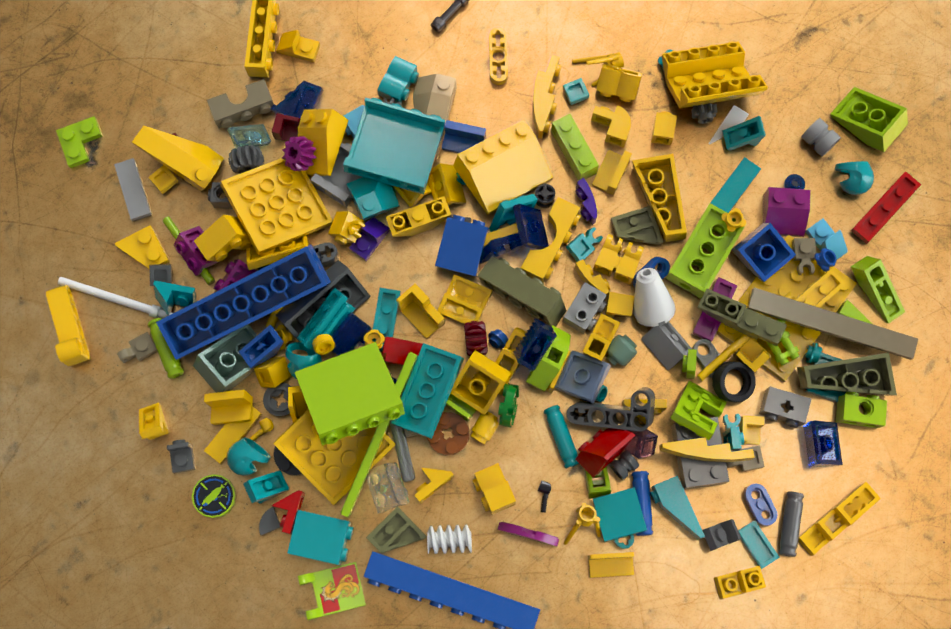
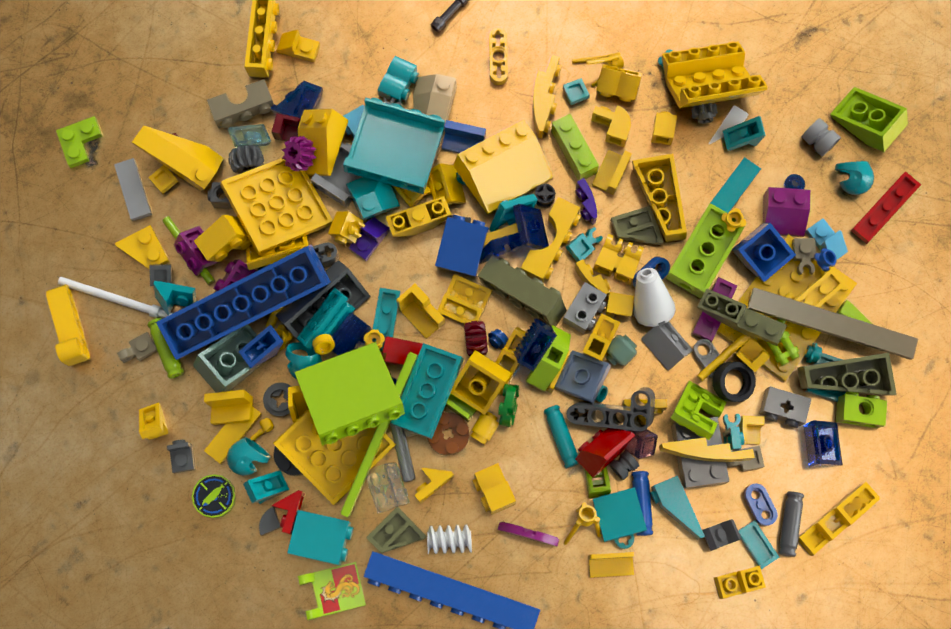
yellow panel [253,357,291,388] -> none
black hand [538,481,551,512] -> none
lime plate [682,349,697,379] -> none
lime slope [851,256,905,323] -> none

